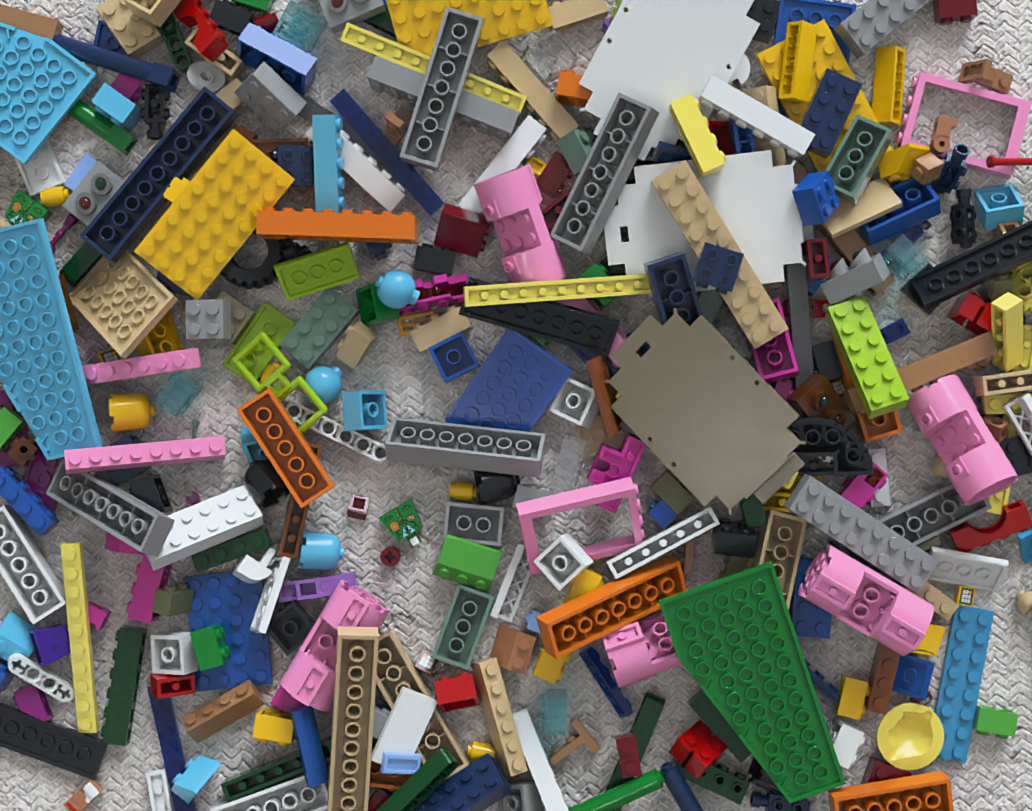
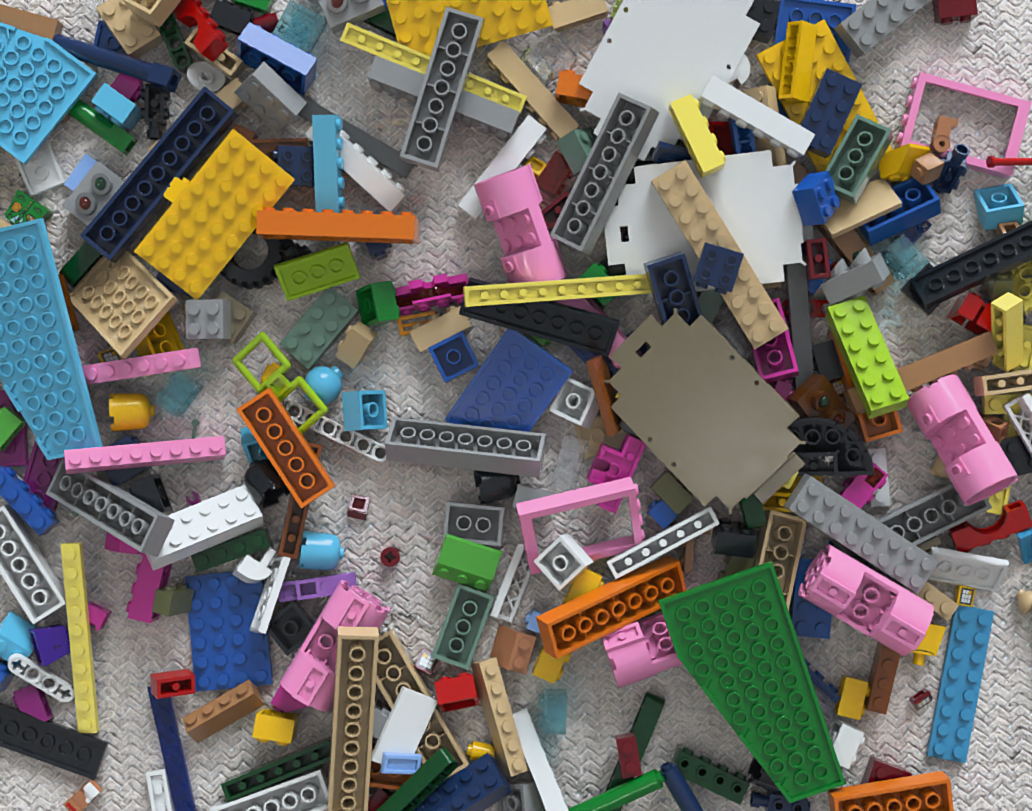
reddish brown brick [7,436,38,466] -> none
yellow brick [40,186,70,208] -> none
magenta piece [50,214,79,254] -> none
dark green brick [100,625,147,746] -> none
white brick [150,631,198,675] -> none
medium azure slope [171,755,221,804] -> none
green brick [190,623,232,671] -> none
lime tile [222,302,296,384] -> none
blue brick [289,704,329,788] -> none
clear blue plate [330,89,445,216] -> none
medium azure brick [375,269,420,309] -> none
medium nougat bracket [378,107,412,149] -> none
green torso [379,498,423,547] -> none
black brick [413,243,456,276] -> none
dark red brick [434,203,491,258] -> none
yellow brick [449,481,477,502] -> none
medium nougat bracket [549,716,600,765] -> none
clear blue plate [578,647,634,718] -> none
red piece [669,720,728,779] -> none
dark green brick [687,689,751,763] -> none
yellow brick [872,45,906,126] -> none
light yellow piece [876,703,944,770] -> none
clear blue leg [880,318,910,345] -> none
blue tile [892,654,935,701] -> none
black brick [950,189,977,248] -> none
medium nougat bracket [958,59,1013,95] -> none
bright green brick [973,705,1018,739] -> none

